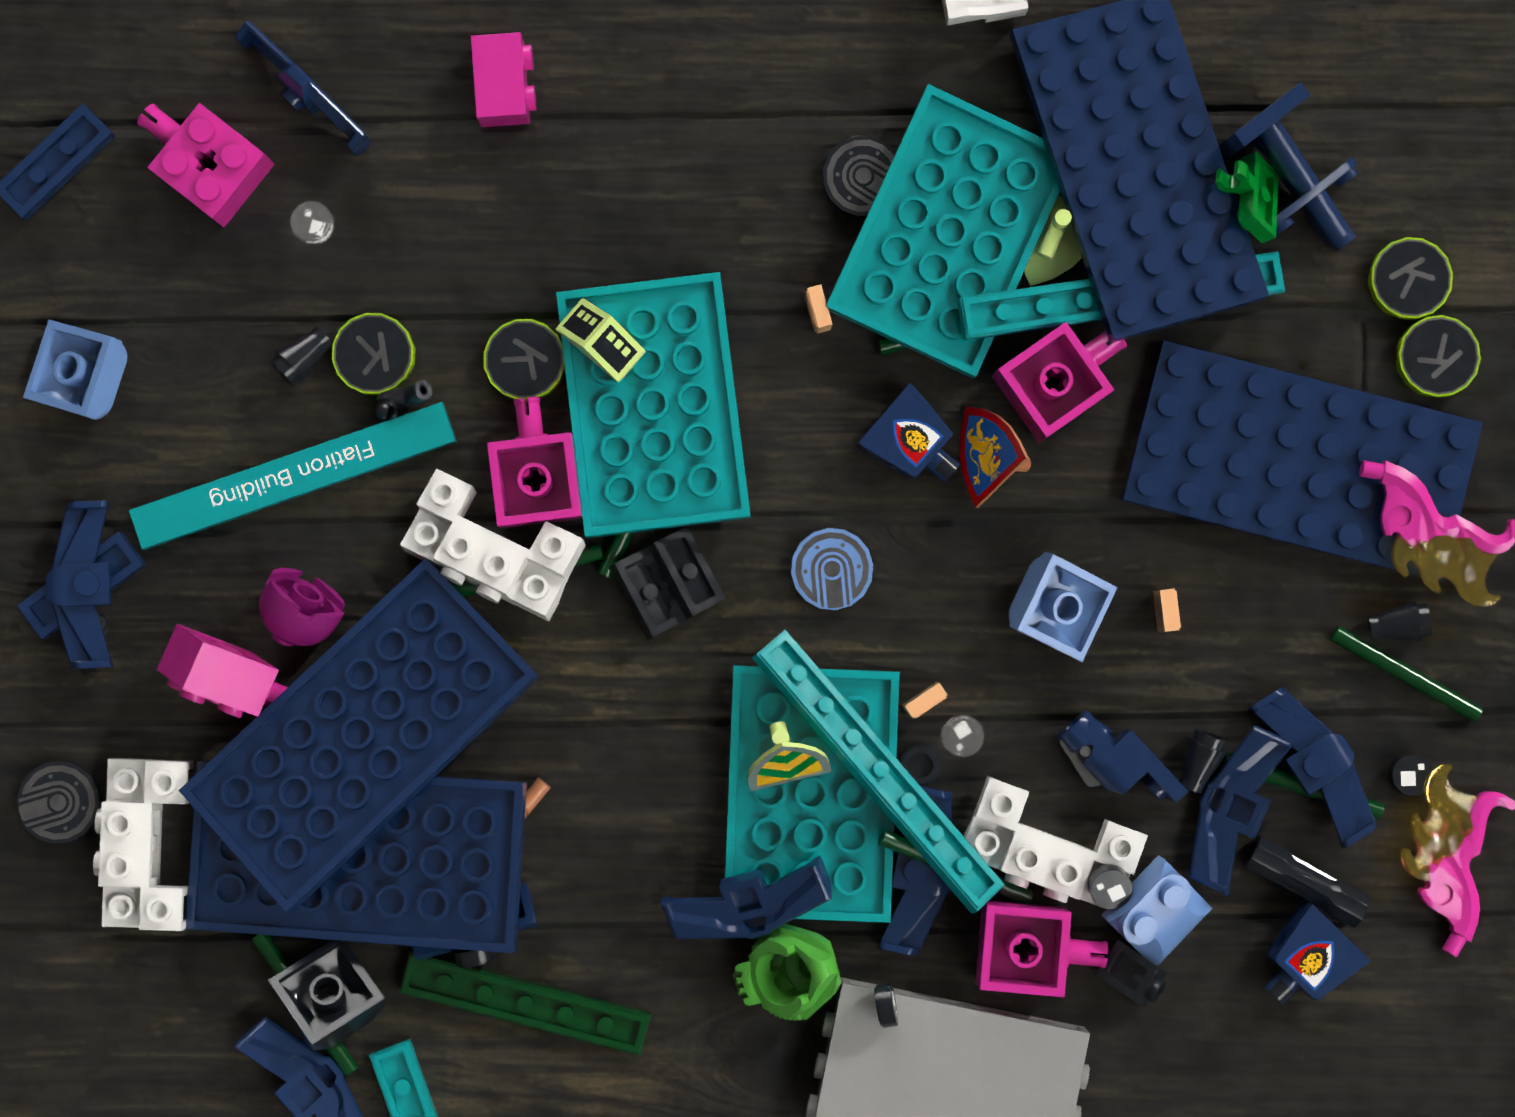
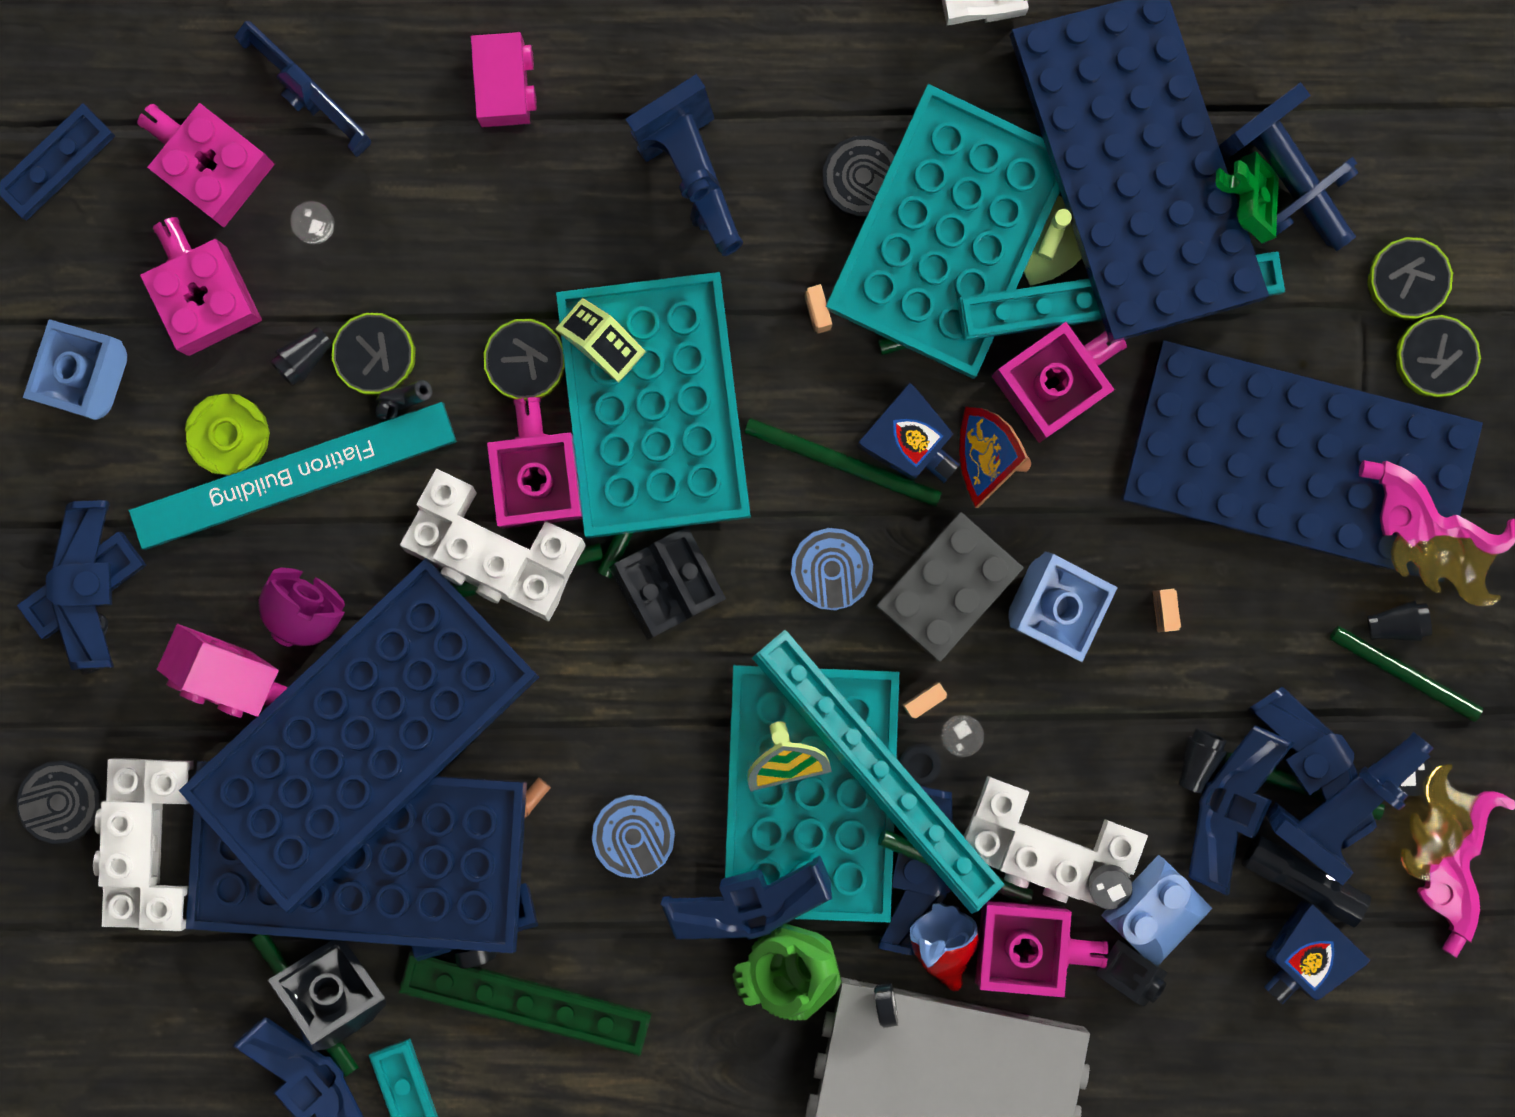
dark blue plate [1057,710,1188,803] -> none
none -> dark pink brick [140,217,262,356]
none -> lime tile [185,394,270,476]
none -> tile [592,794,675,878]
none -> dark blue piece [625,74,743,256]
none -> dark green piece [744,418,942,507]
none -> dark grey brick [875,512,1024,662]
none -> medium blue hat [910,903,979,991]
none -> dark blue piece [1266,732,1434,886]

